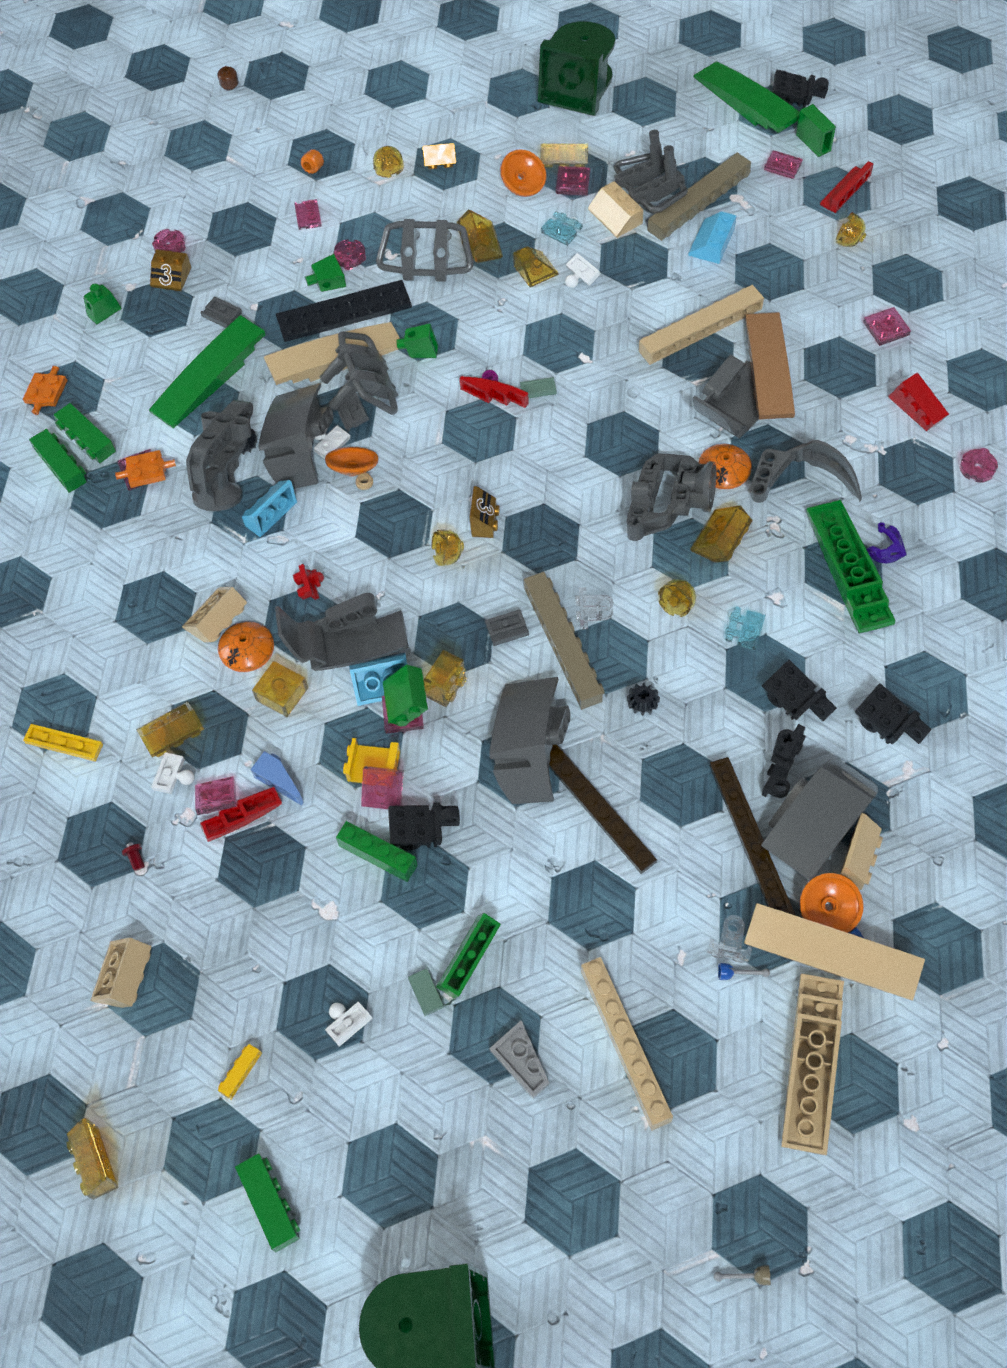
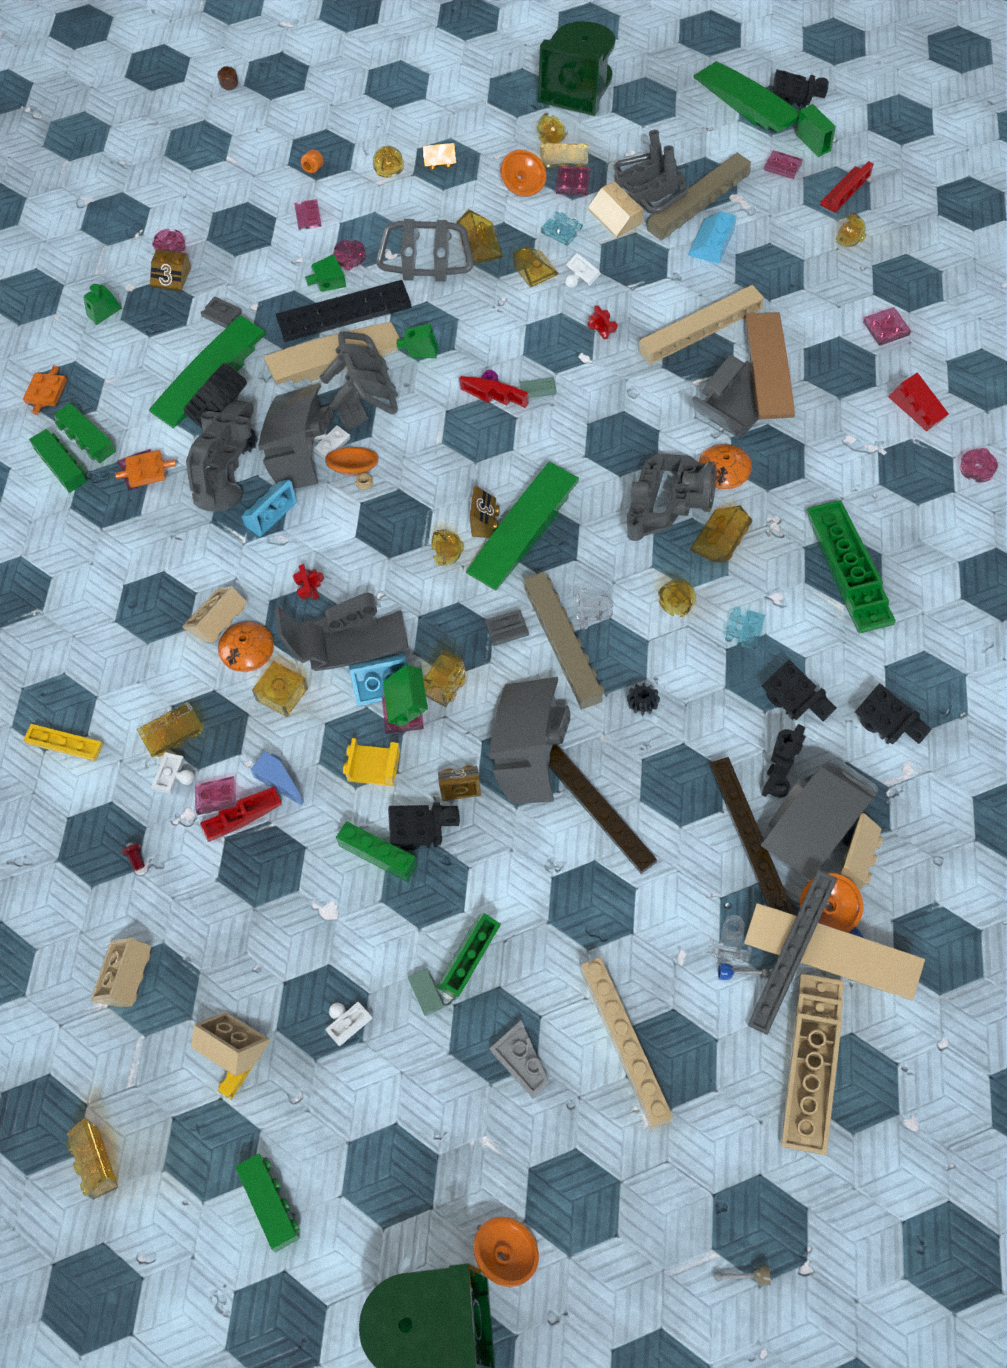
clear pink plate [361,766,404,809] -> none
dark grey piece [751,440,862,503] -> none
dark purple helmet [866,522,907,564] -> none
none -> black tyre [183,363,247,429]
none -> tan slope [191,1012,270,1076]
none -> pearl gold slope [438,766,481,801]
none -> green slope [466,461,579,591]
none -> orange dish [473,1217,539,1287]
none -> clear yellow cylinder [537,113,568,145]
none -> red hips [588,305,618,339]
none -> dark grey tile [747,870,838,1035]

